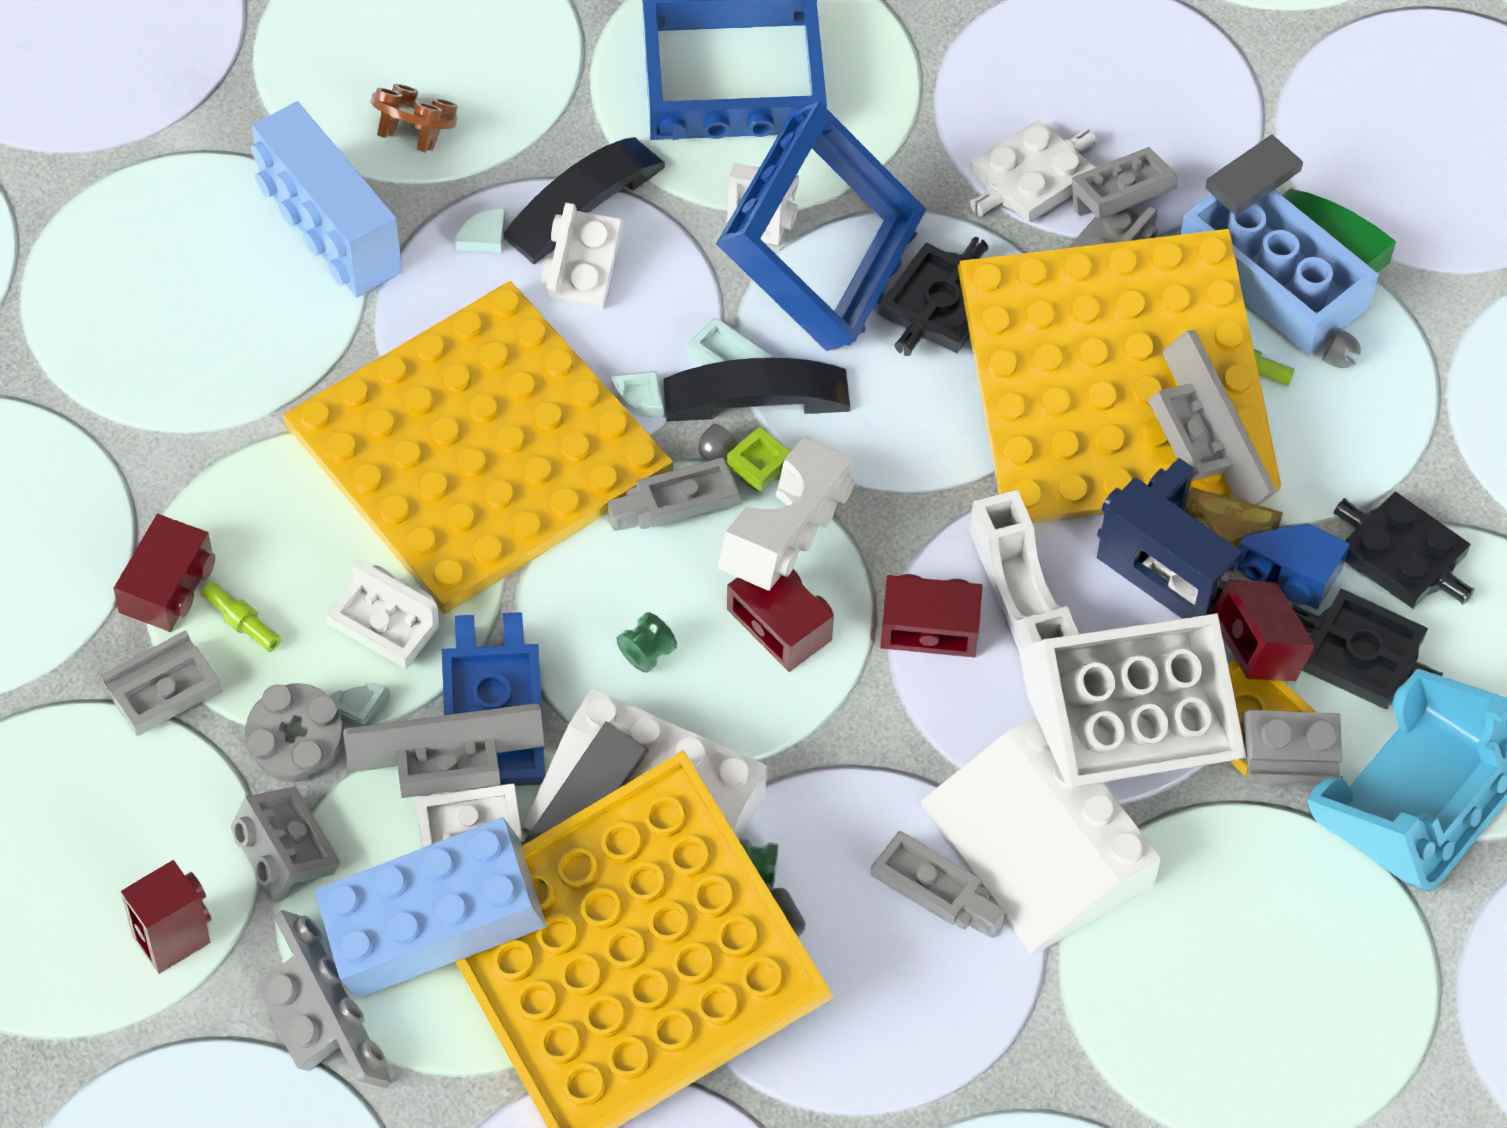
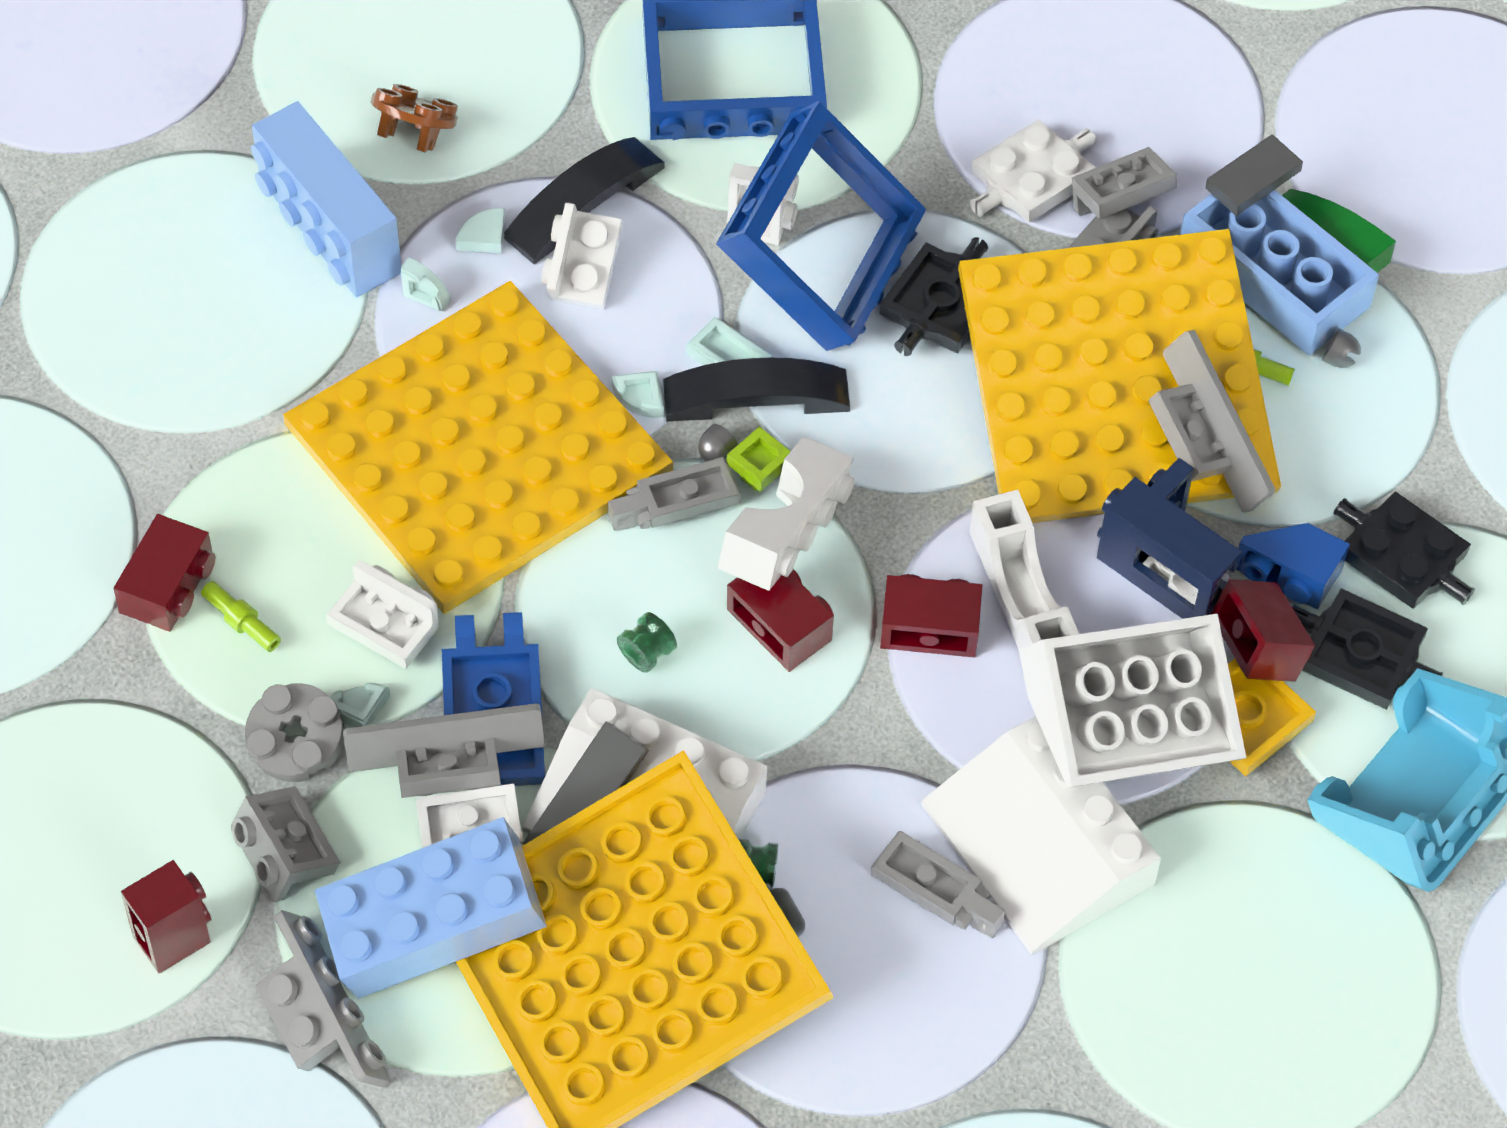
light grey plate [100,630,222,736] -> none
clear yellow slope [1185,487,1283,548] -> none
light grey plate [1242,710,1343,786] -> none
none -> light aqua tile [401,257,451,312]

